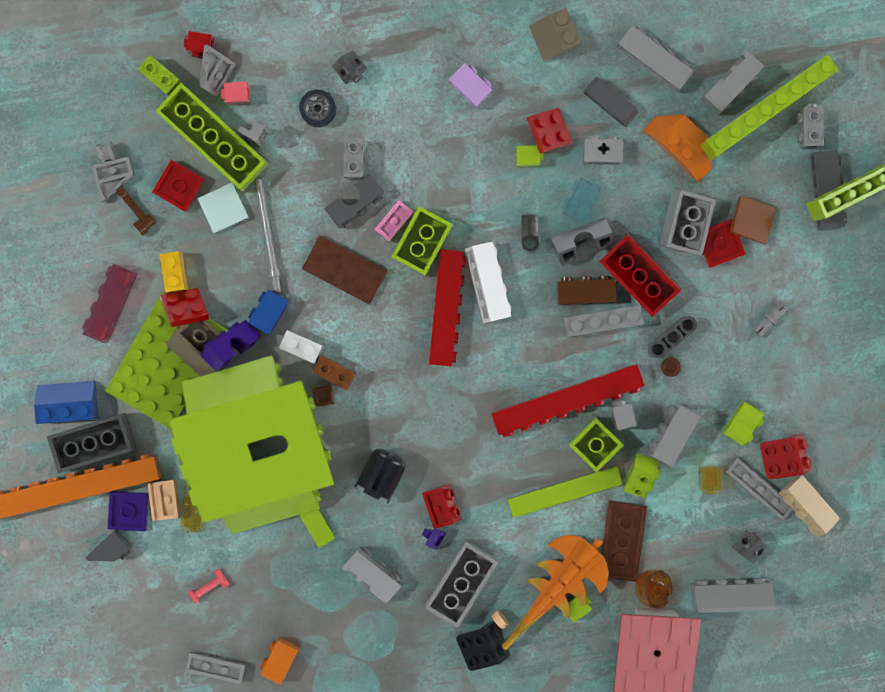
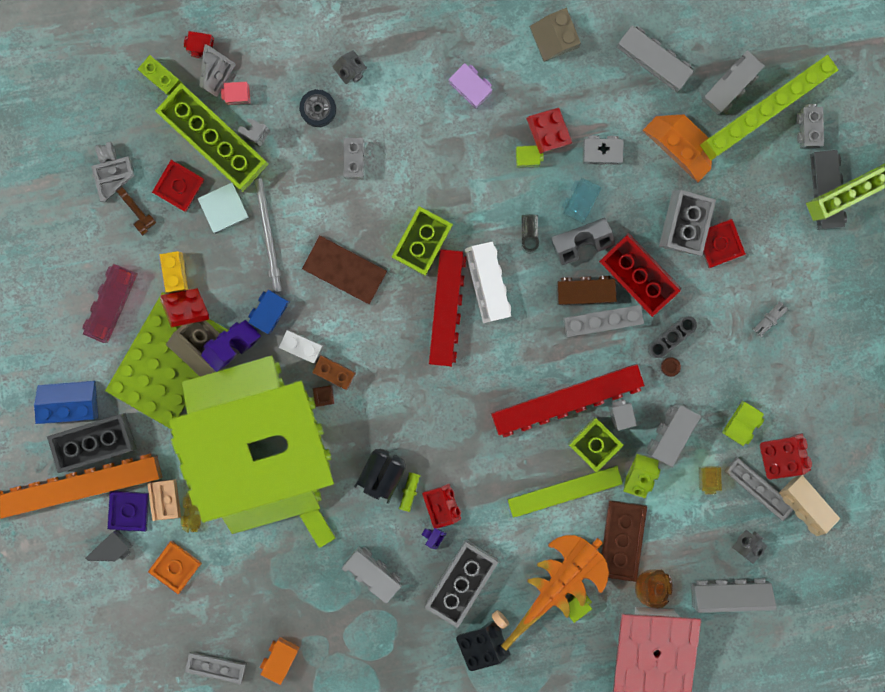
coral piece [188,568,230,603] -> none
dark grey arch [324,173,384,228] -> none
bright pink plate [375,200,414,242] -> none
dark grey beam [584,77,639,127] -> none
dark orange tile [730,196,776,245] -> none
none -> orange tile [148,540,202,595]
none -> lime pin [398,472,421,512]

